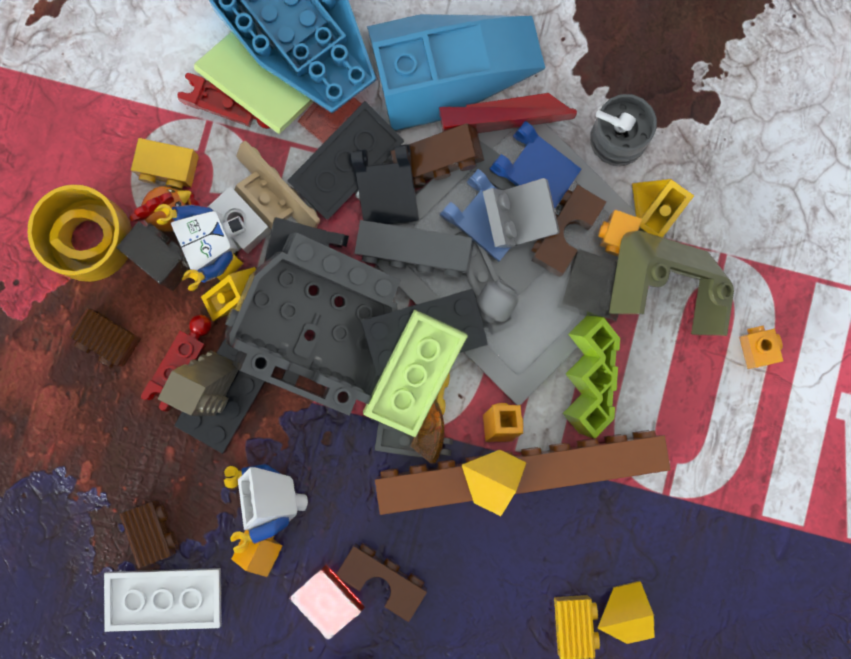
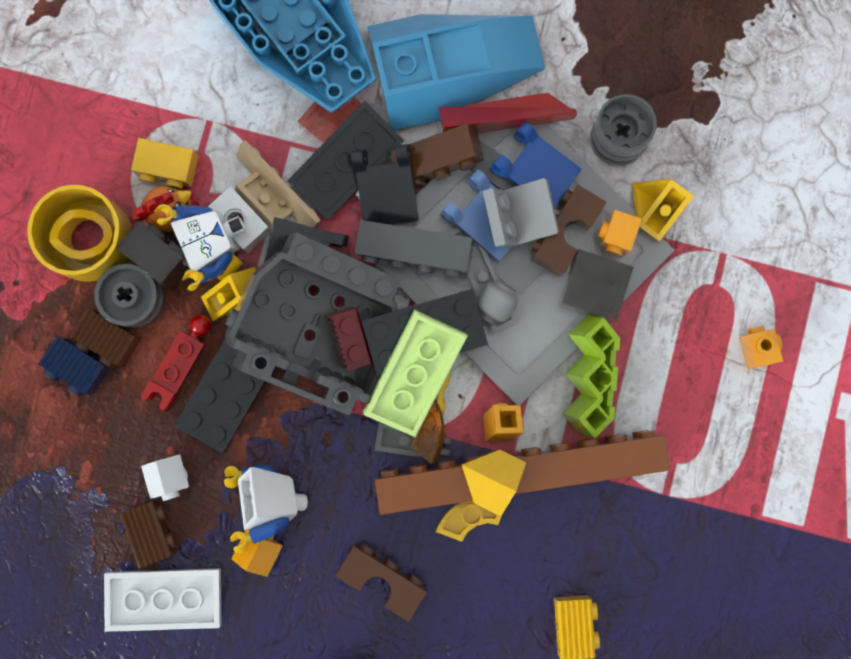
dark tan wedge [158,350,238,416] -> none
red plate [177,73,270,129] -> none
yellowish green tile [194,32,314,134] -> none
clear red tile [289,565,365,640] -> none
white hand [595,110,636,133] -> none
yellow slope [598,581,655,644] -> none
olive windscreen [609,231,734,336] -> none
none -> dark blue brick [38,335,110,396]
none -> dark grey wheel [94,264,166,329]
none -> white brick [141,454,189,501]
none -> dark red brick [325,307,373,371]
none -> yellow tile [435,501,502,542]

